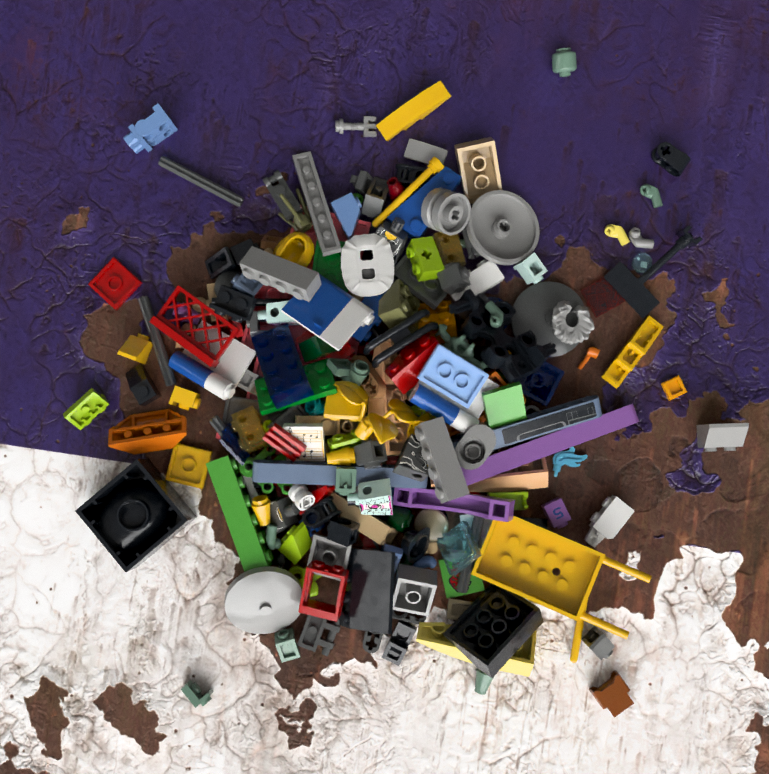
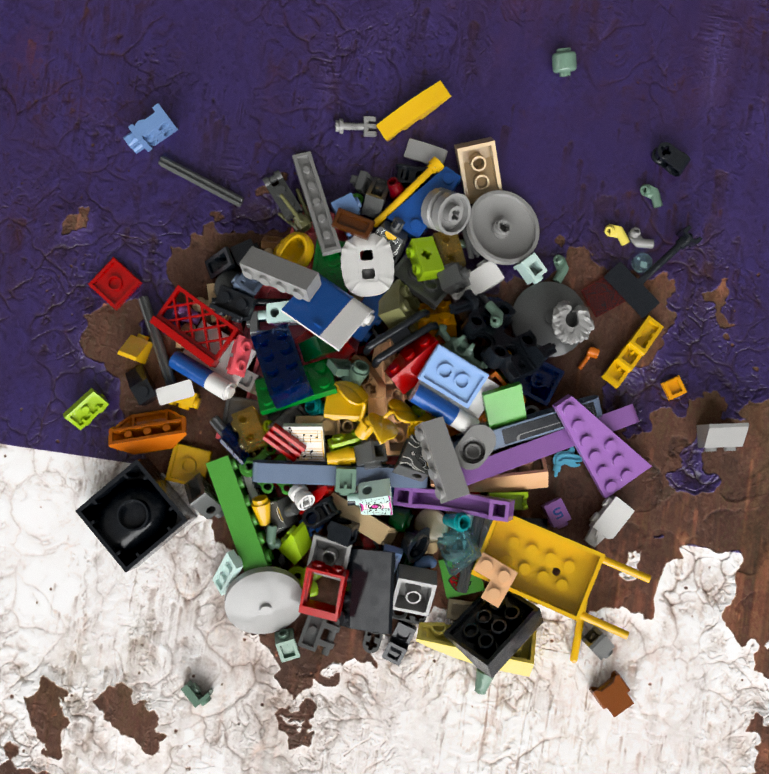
none -> white sticker [156,380,195,405]
none -> dark grey torso [184,473,224,519]
none -> light aqua plate [212,549,243,596]
none -> coral hinge [226,335,254,378]
none -> reddish brown tile [331,208,375,241]
none -> teal cone [443,512,471,532]
none -> light nougat plate [473,552,518,608]
none -> medium lavender wing [552,394,652,499]
none -> sand green arm [553,254,569,283]

